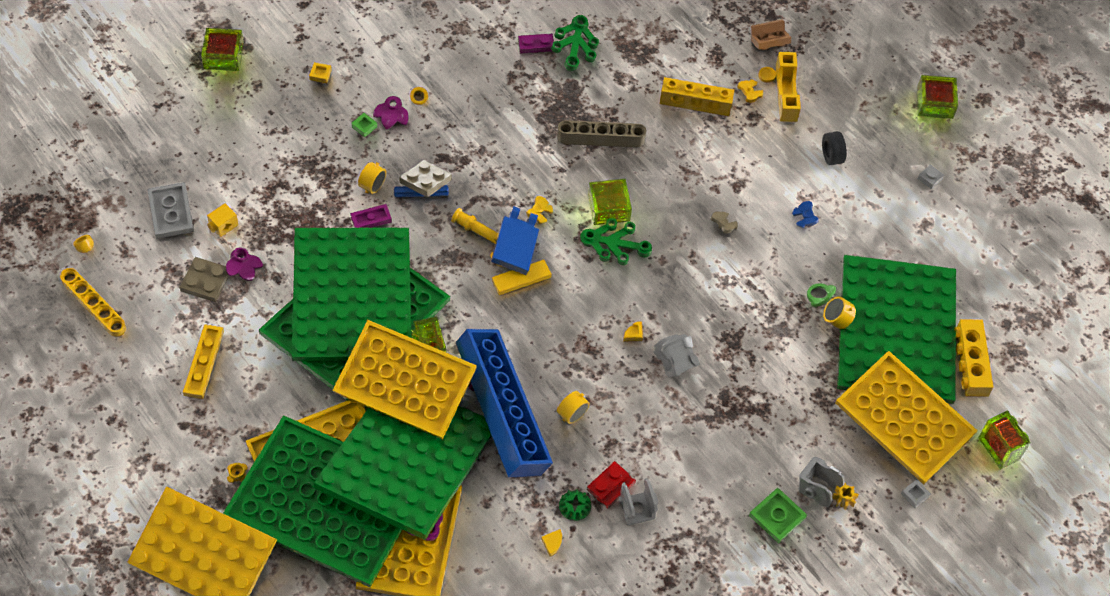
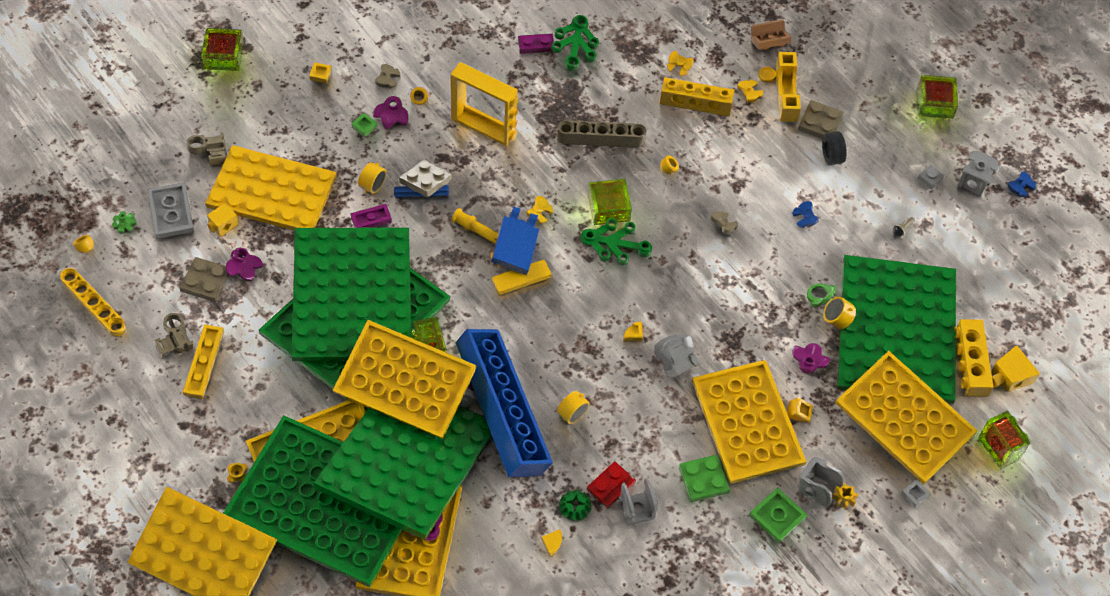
none -> bright green plant [112,211,137,234]
none -> dark tan piece [154,313,193,358]
none -> dark tan piece [187,132,226,166]
none -> yellow plate [205,145,337,231]
none -> dark tan piece [375,64,400,88]
none -> yellow piece [450,62,519,146]
none -> yellow piece [660,155,679,174]
none -> yellow piece [667,51,694,76]
none -> bright green plate [679,455,730,503]
none -> yellow plate [691,360,807,484]
none -> yellow slope [787,397,813,423]
none -> magenta plate [792,343,830,374]
none -> dark tan plate [798,100,844,139]
none -> piece [893,217,915,237]
none -> light grey piece [957,151,1000,197]
none -> yellow torso [992,346,1040,392]
none -> blue piece [1007,171,1036,197]

